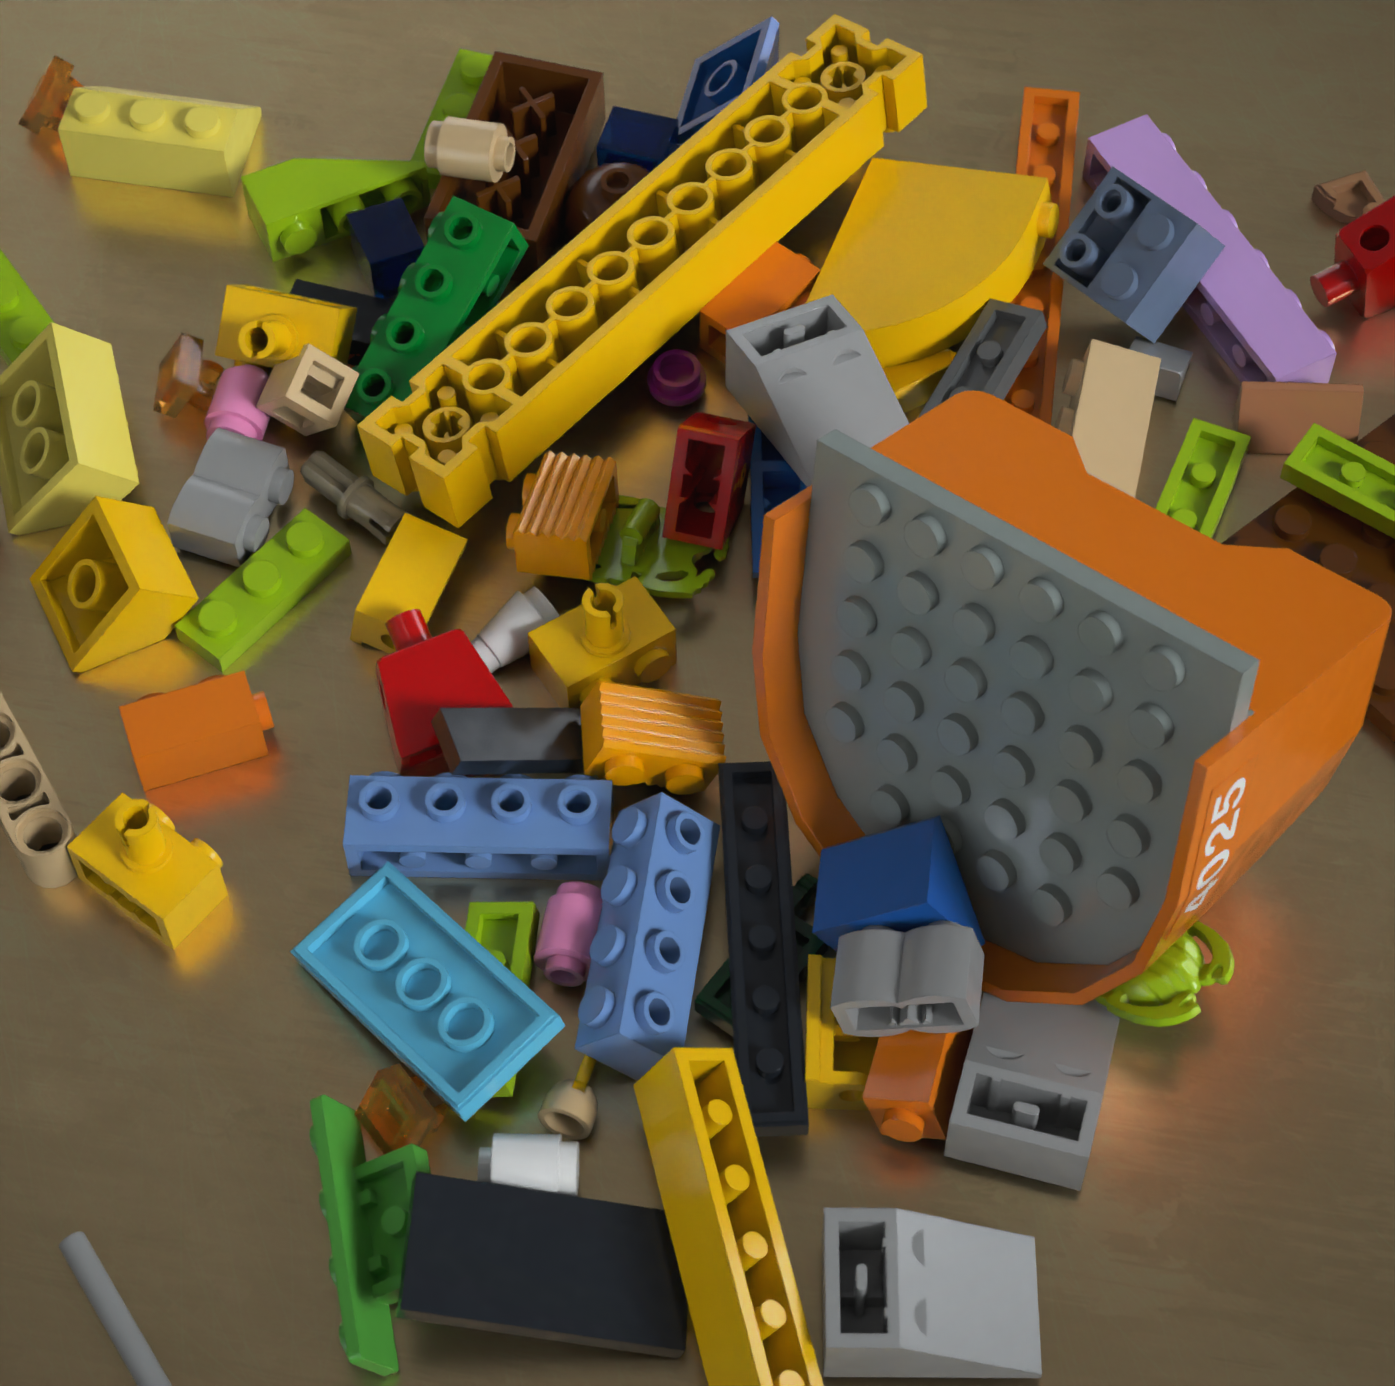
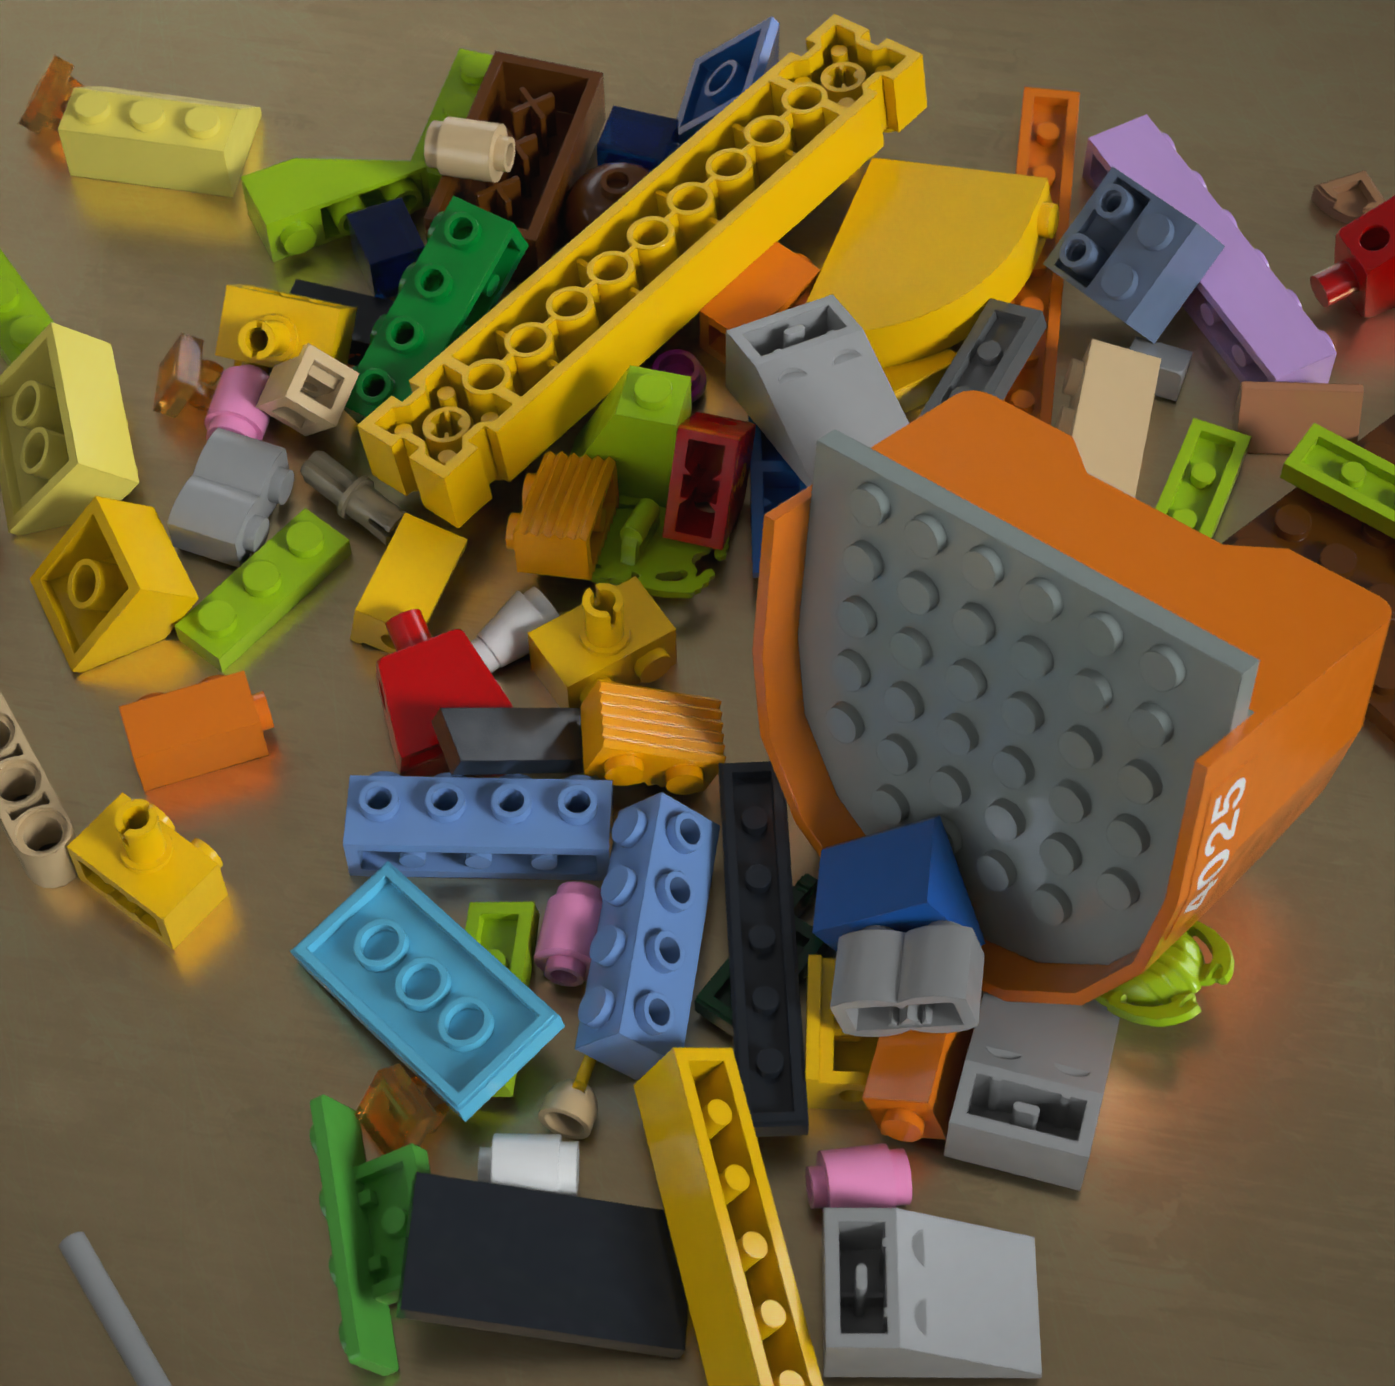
none -> lime slope [570,365,692,508]
none -> bright pink brick [805,1143,912,1213]

